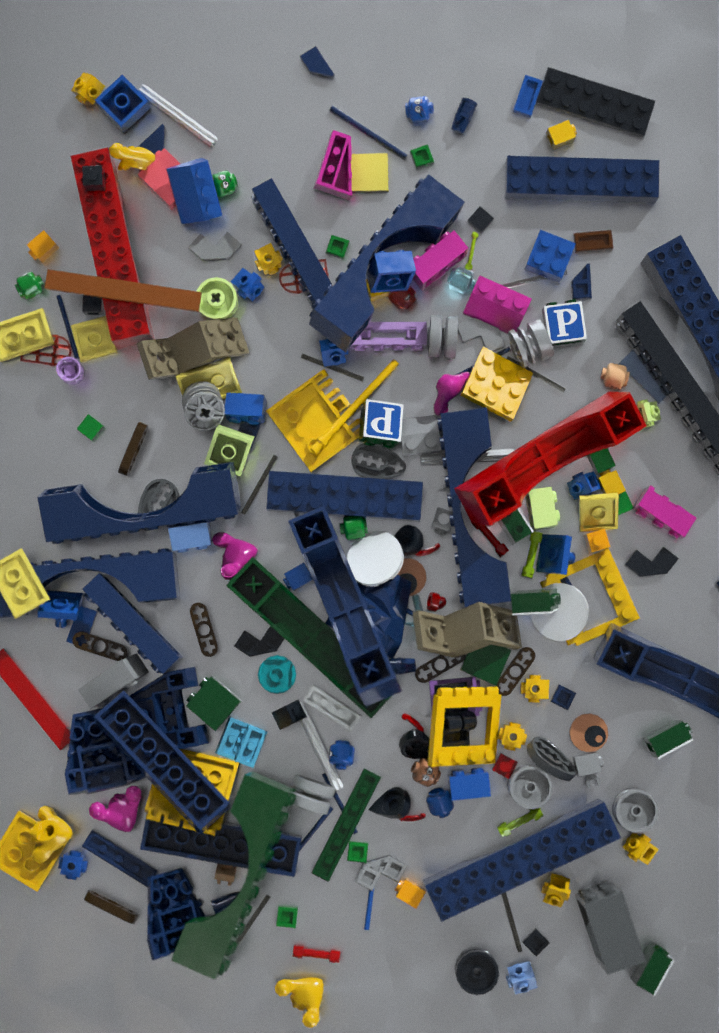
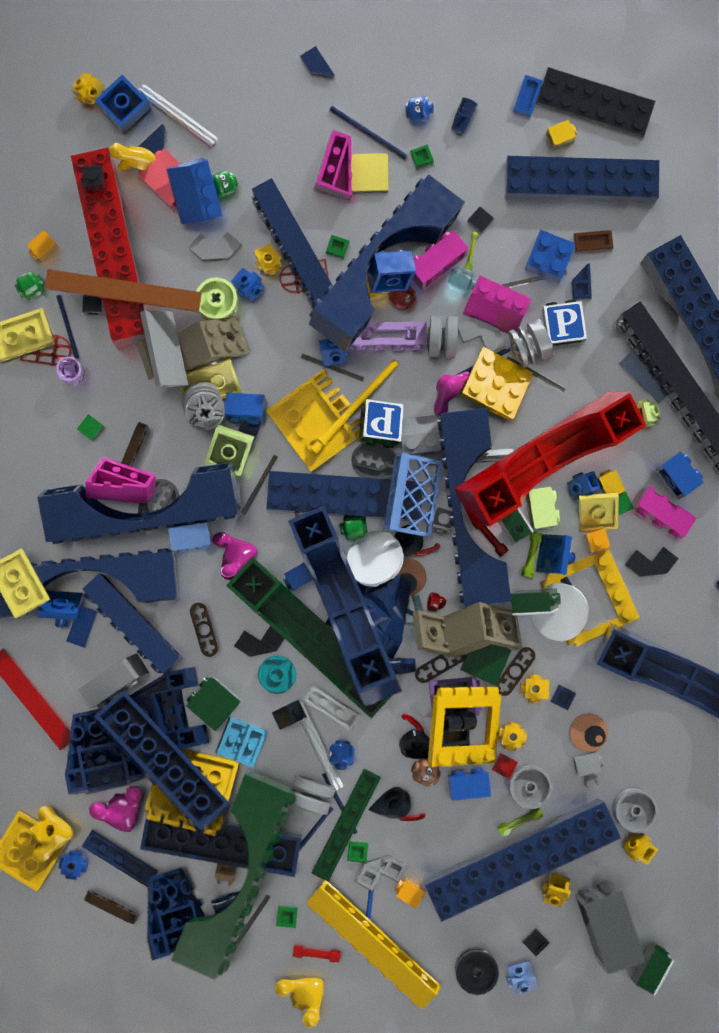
light yellow tile [71,316,118,362] -> none
dark brown beam [72,631,127,661] -> none
blue head [426,787,454,818] -> none
clear smoke axle [501,892,522,952] -> none
dark grey piece [527,737,577,781] -> none
green brick [586,448,616,475] -> none
light nougat head [600,363,630,390] -> none
dark green piece [643,720,693,759] -> none
none -> dark pink wedge [85,457,156,504]
none -> light grey tile [140,310,188,387]
none -> yellow brick [306,880,441,1009]
none -> medium blue fence [383,452,443,537]
none -> blue brick [656,452,704,500]

